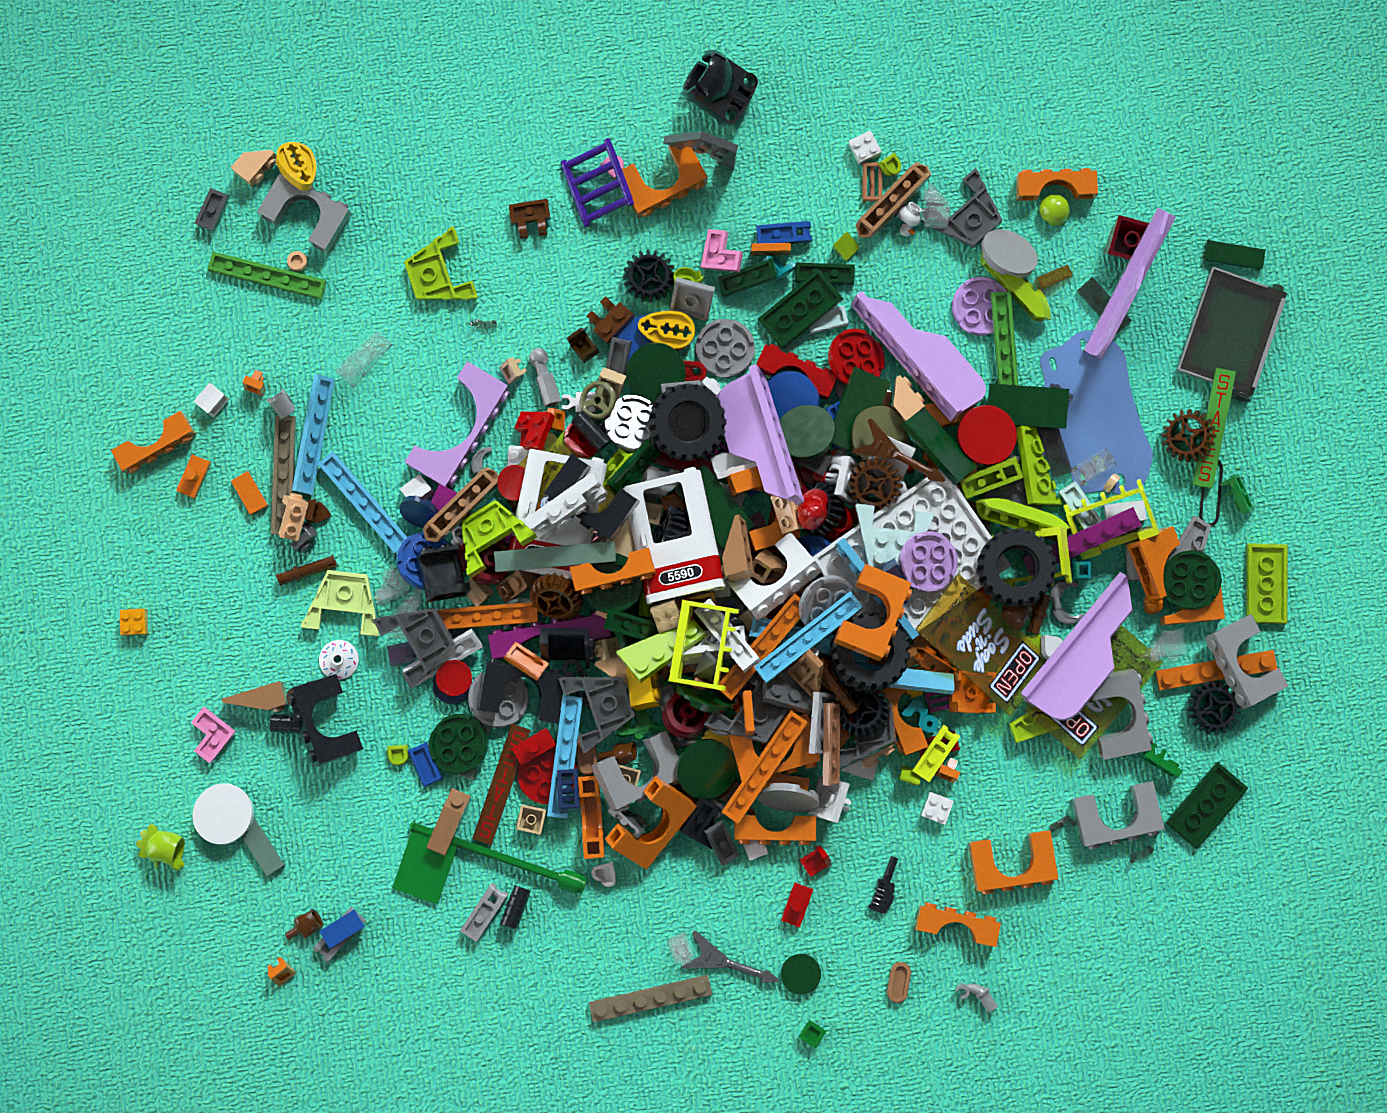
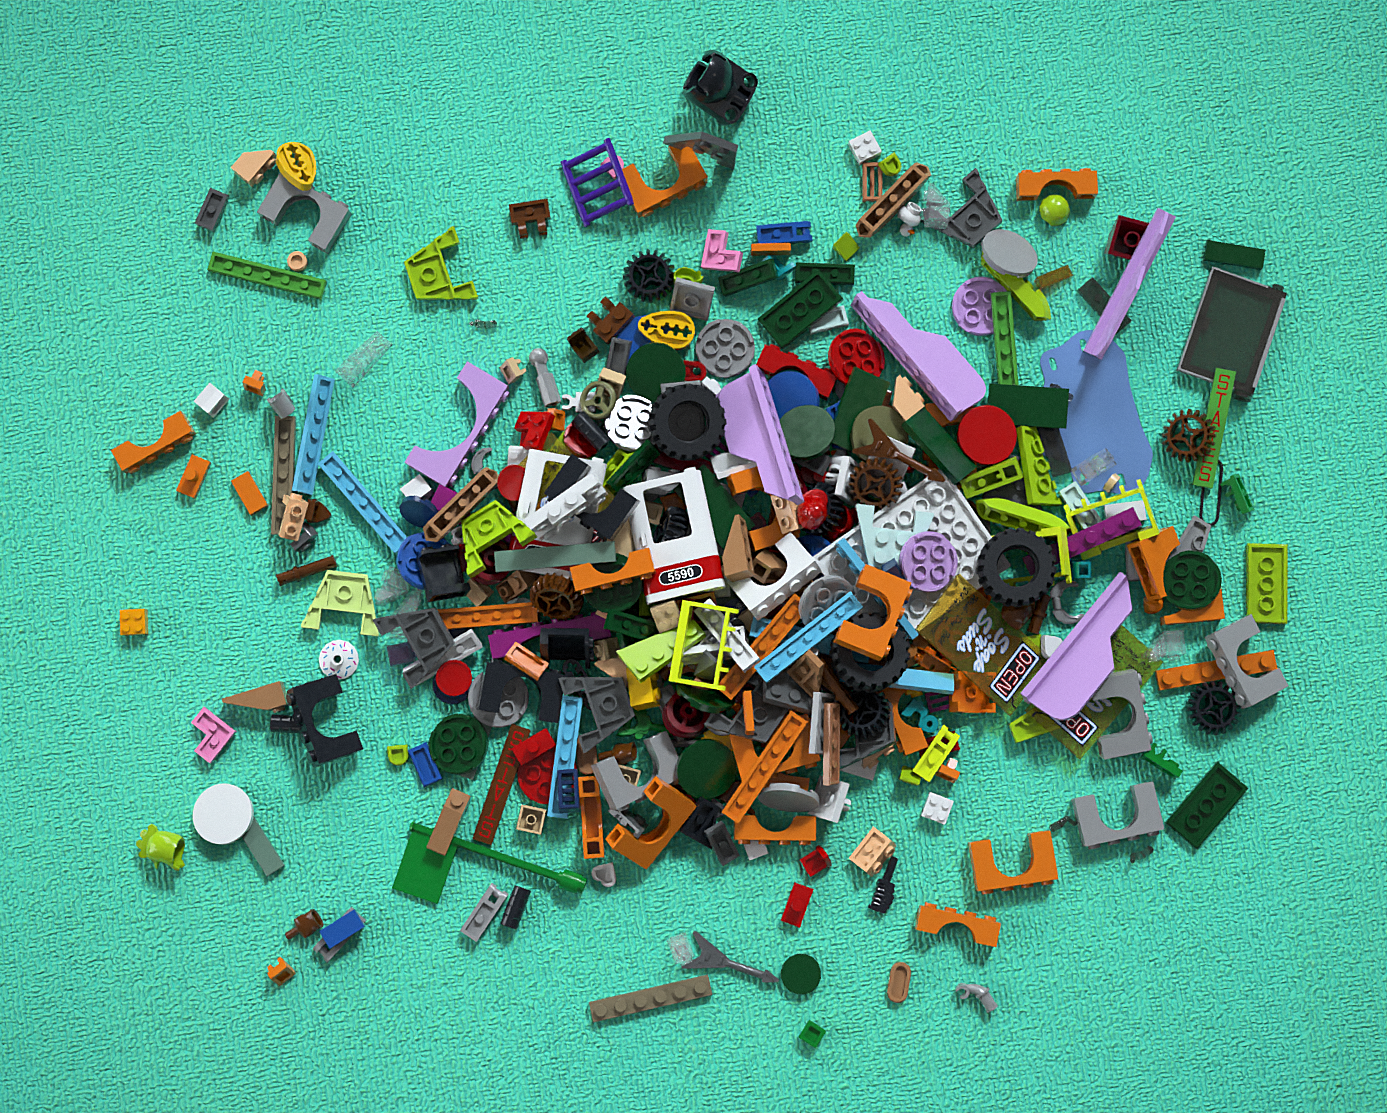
none -> light nougat bracket [849,826,896,877]

